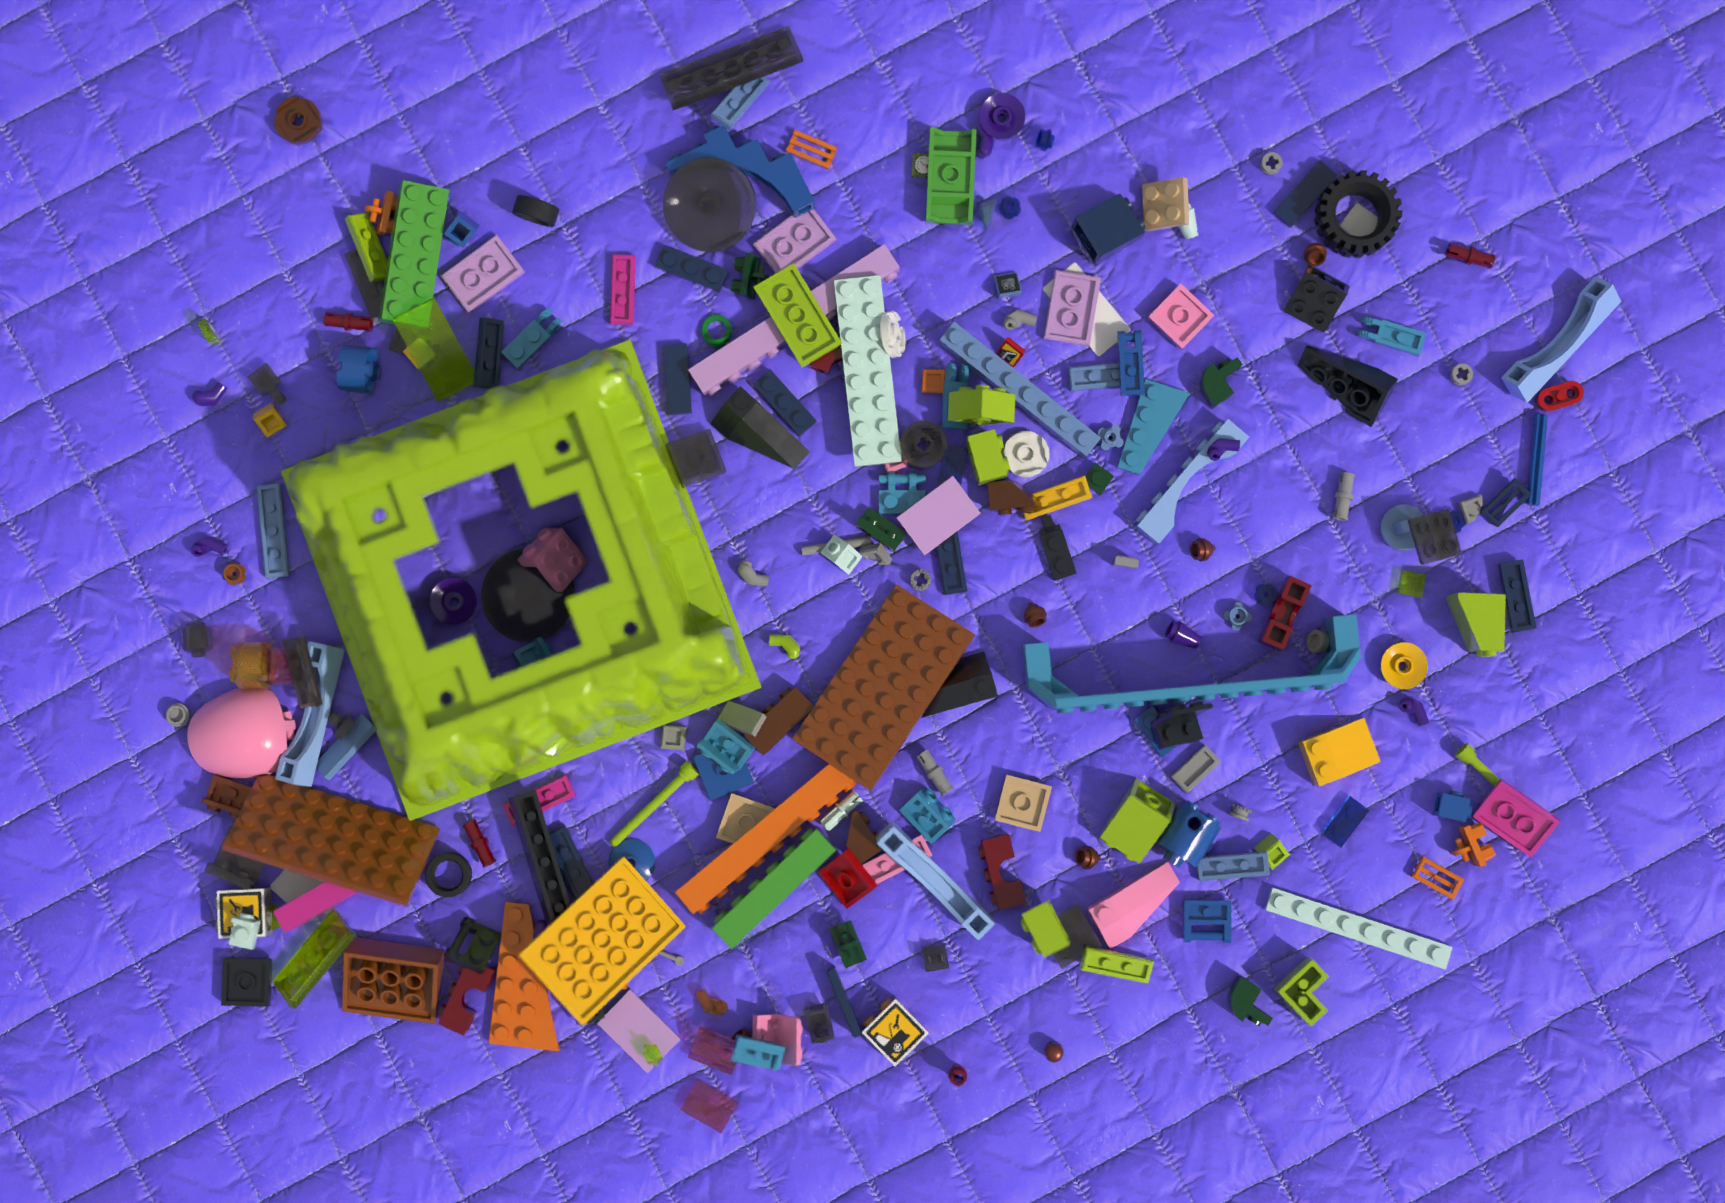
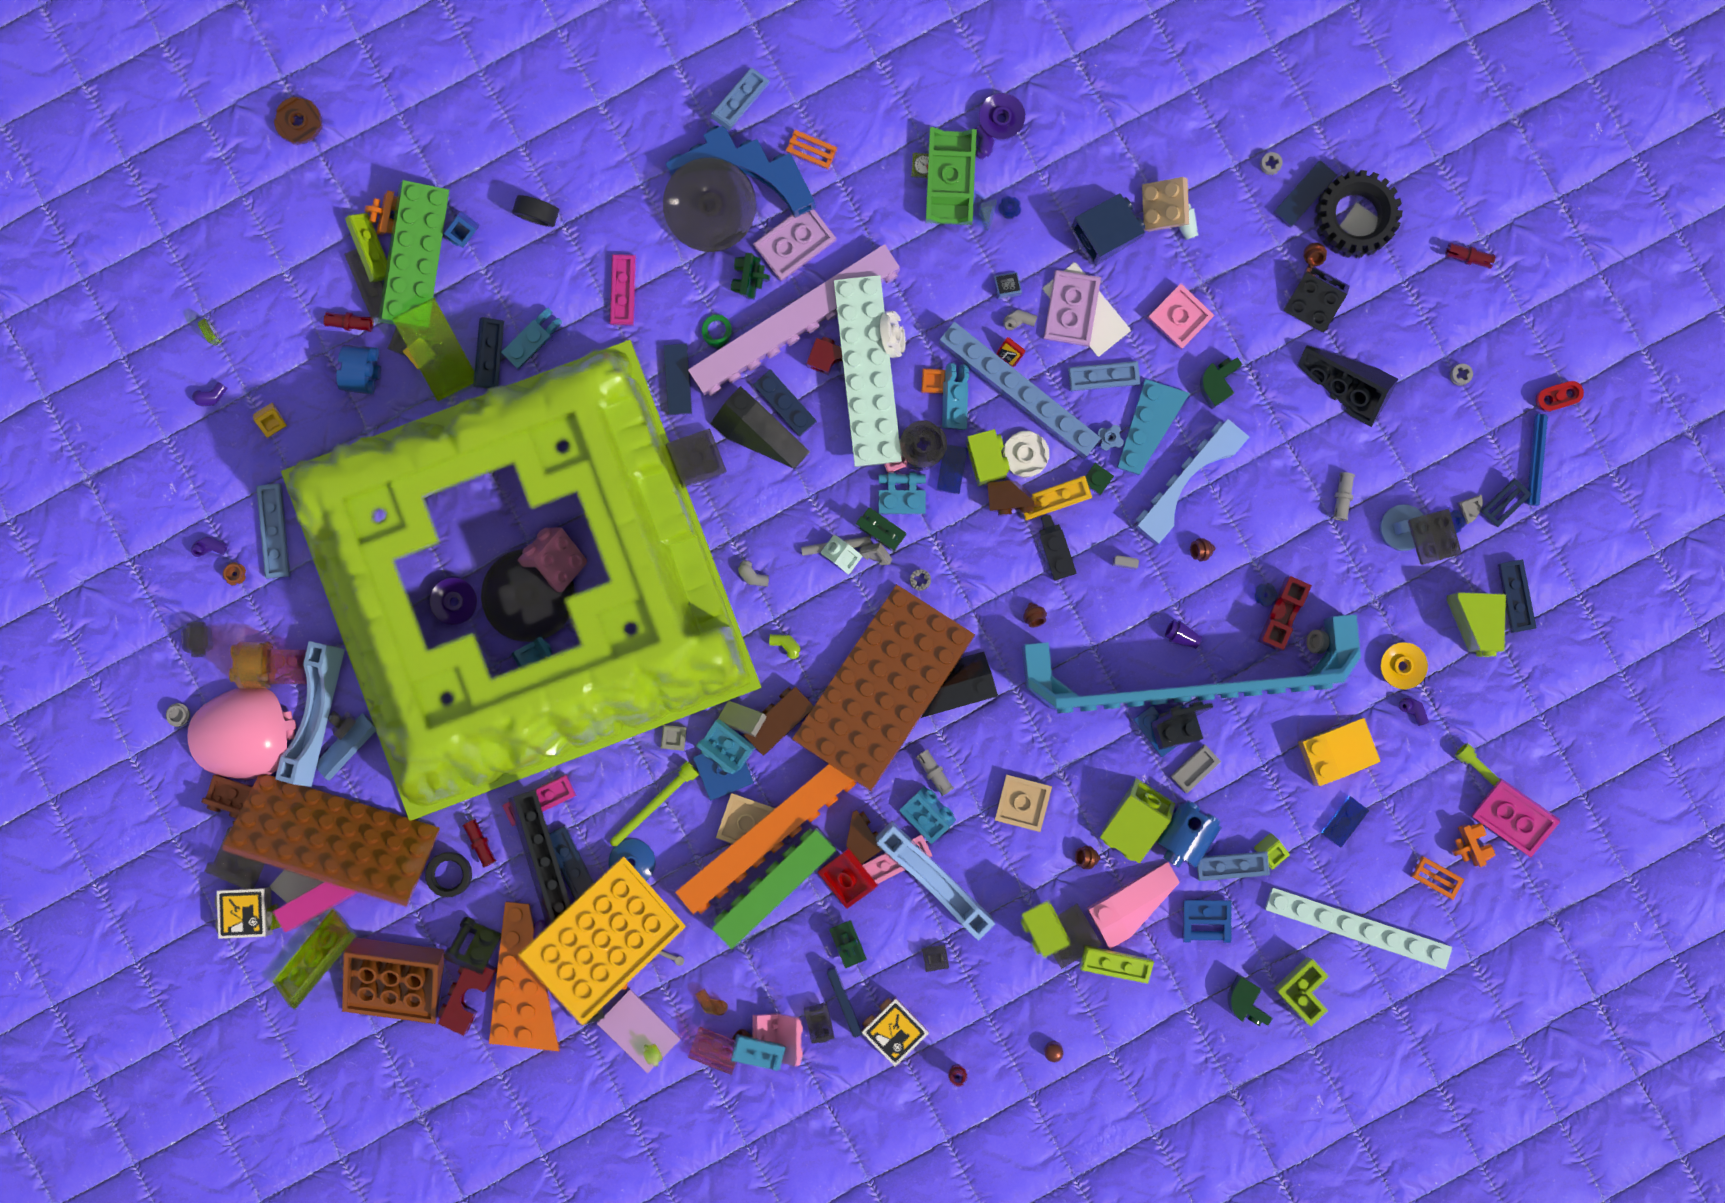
black plate [221,957,273,1007] -> none
light aqua bracket [229,913,261,950] -> none
clear smoke plate [248,363,287,406] -> none
clear smoke tile [282,636,323,708] -> none
lavender tile [441,234,525,314] -> none
dark blue plate [655,245,729,293] -> none
clear smoke plate [659,26,804,110] -> none
clear pink plate [680,1079,739,1133] -> none
lime plate [754,263,842,368] -> none
light aqua axle [820,790,863,831] -> none
lavender tile [896,476,981,555] -> none
dark blue tile [936,531,967,595] -> none
lime brick [948,385,1015,426] -> none
dark red arch [978,833,1026,910] -> none
clear blue plate [1036,129,1055,151] -> none
blue plate [1117,330,1145,396] -> none
dark purple arm [1207,438,1240,461] -> none
medium blue plate [1223,602,1252,630] -> none
light grey bush [1228,804,1252,822] -> none
dark azure hinge [1357,316,1426,356] -> none
clear neon green tile [1397,570,1426,598] -> none
blue brick [1433,790,1472,822] -> none
light blue arch [1501,276,1621,403] -> none

